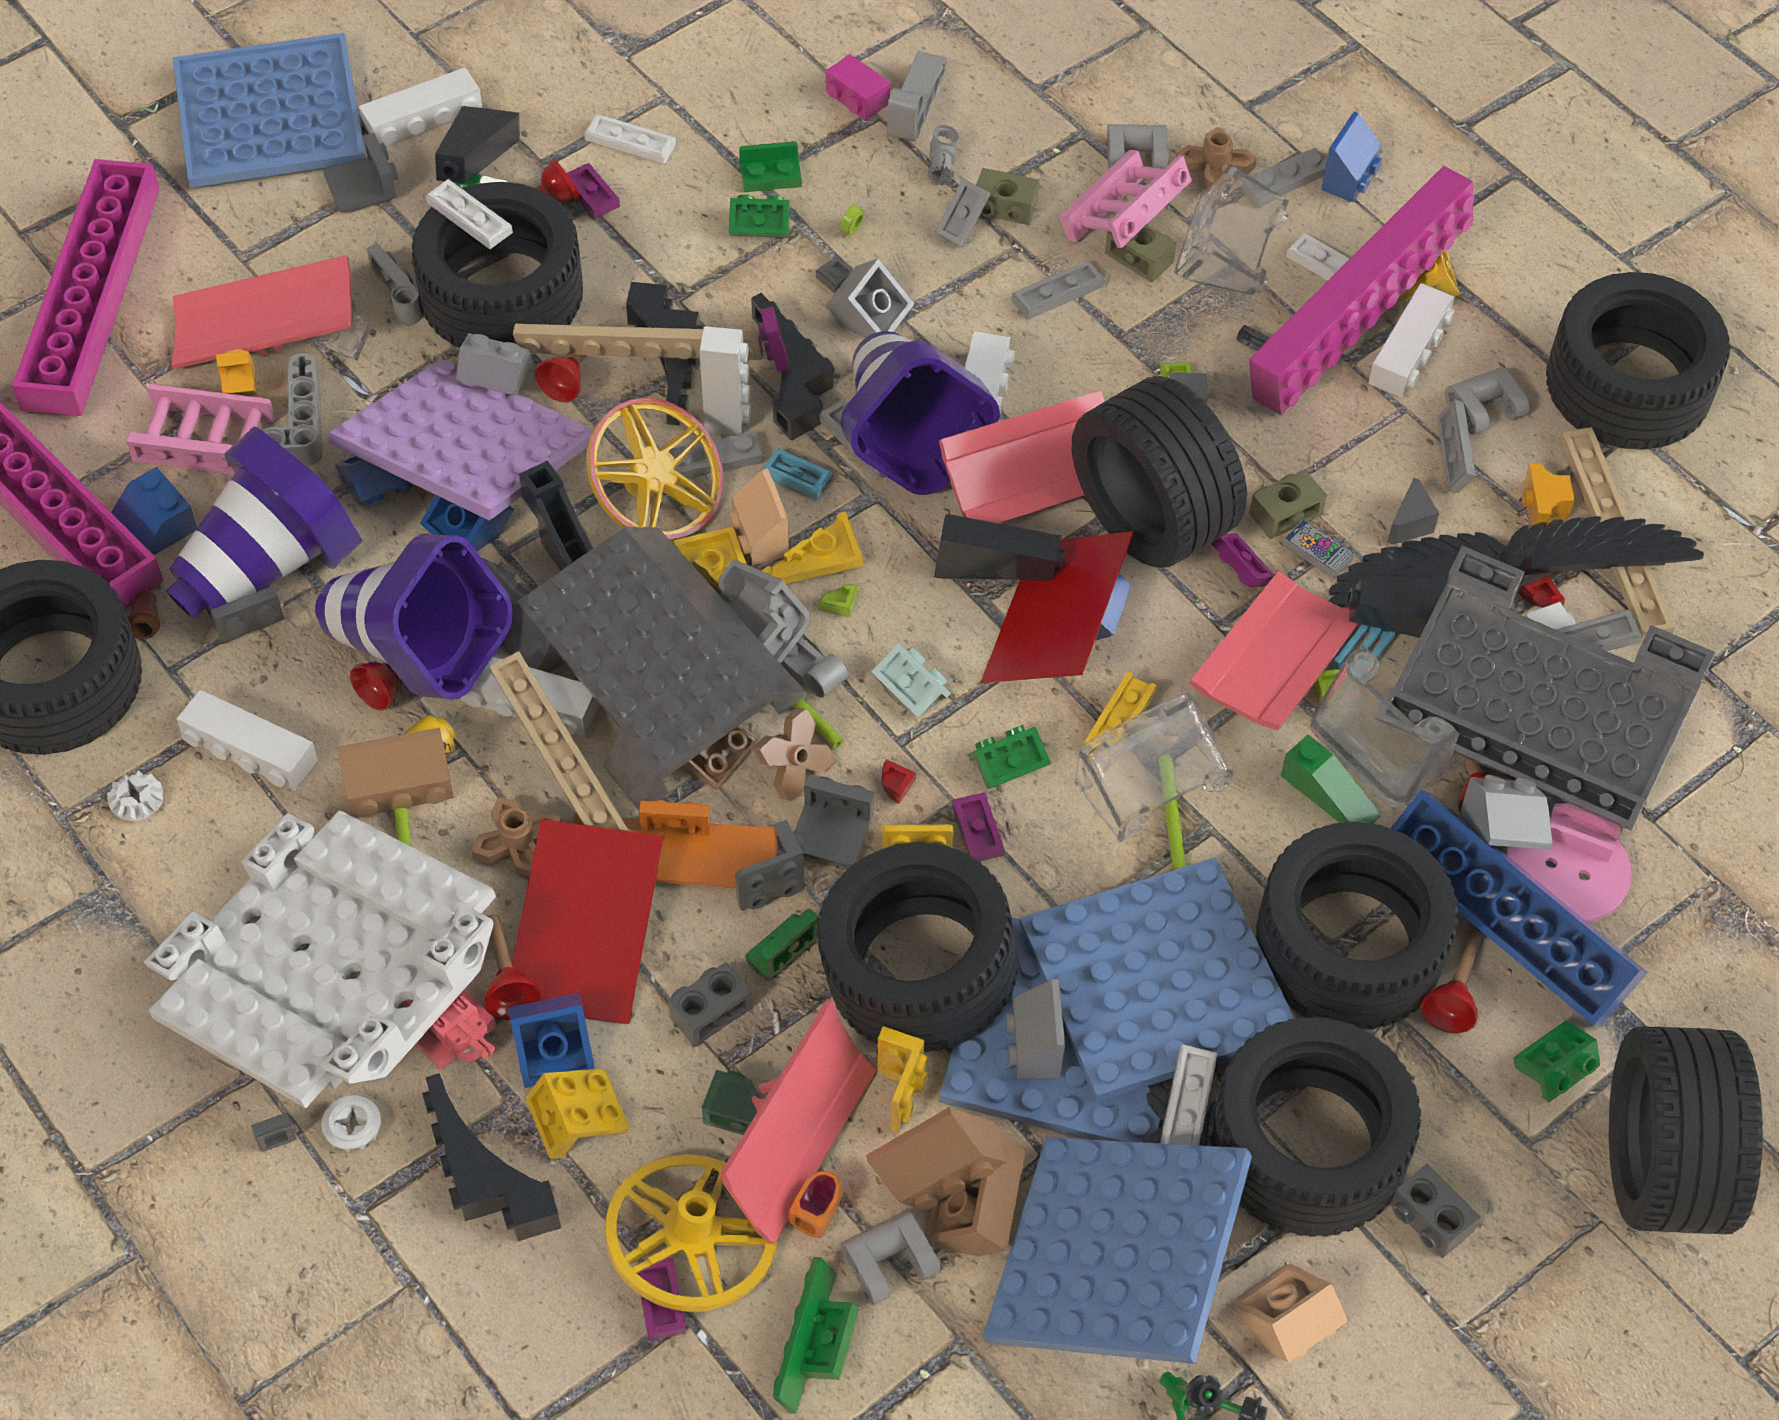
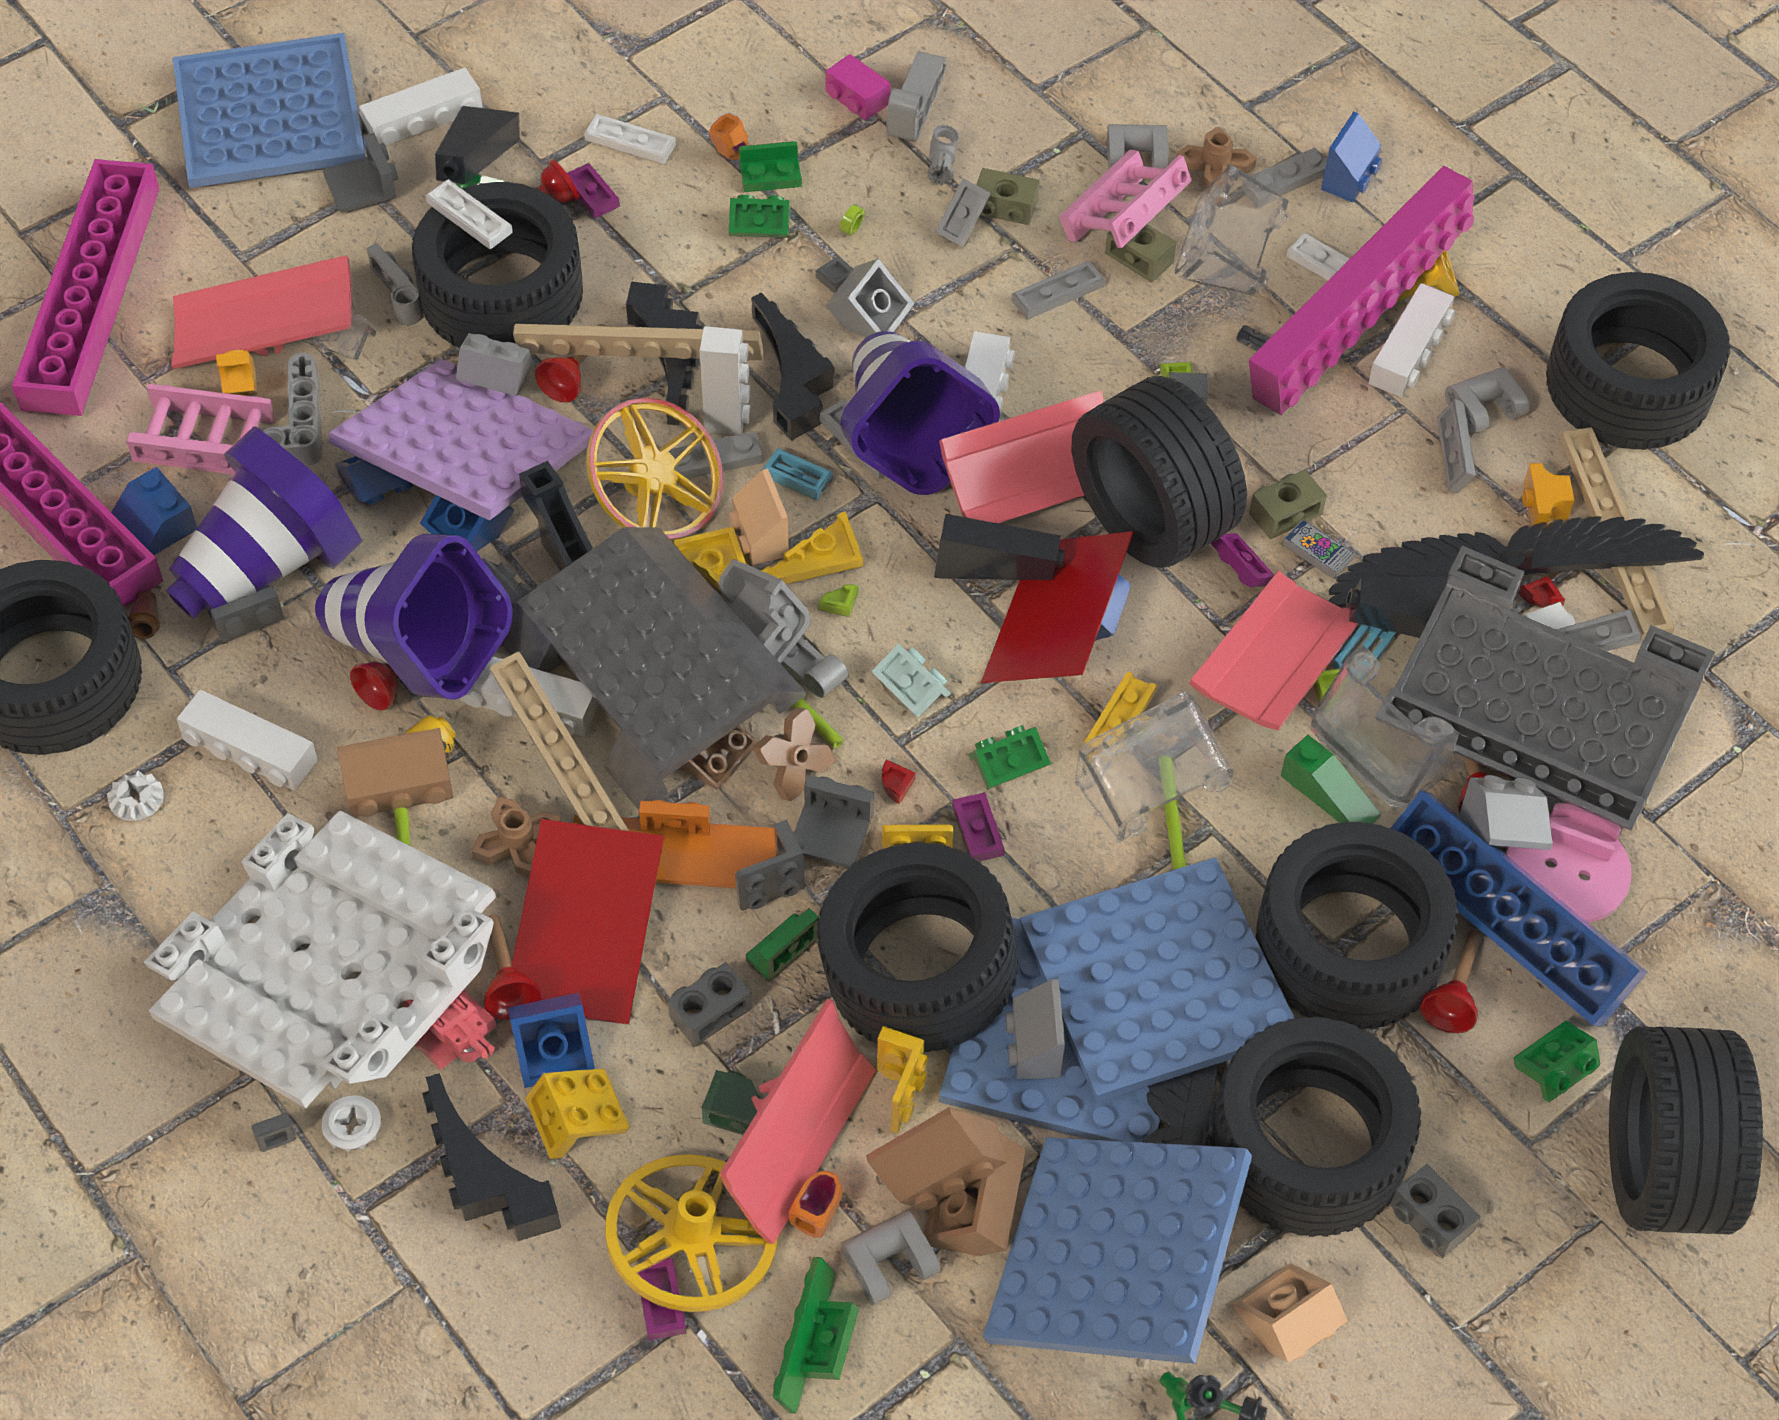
magenta plate [758,307,790,372] -> none
white tile [1160,1044,1217,1146] -> none
dark grey slope [1387,478,1439,545] -> none
none -> orange rock [709,113,748,160]

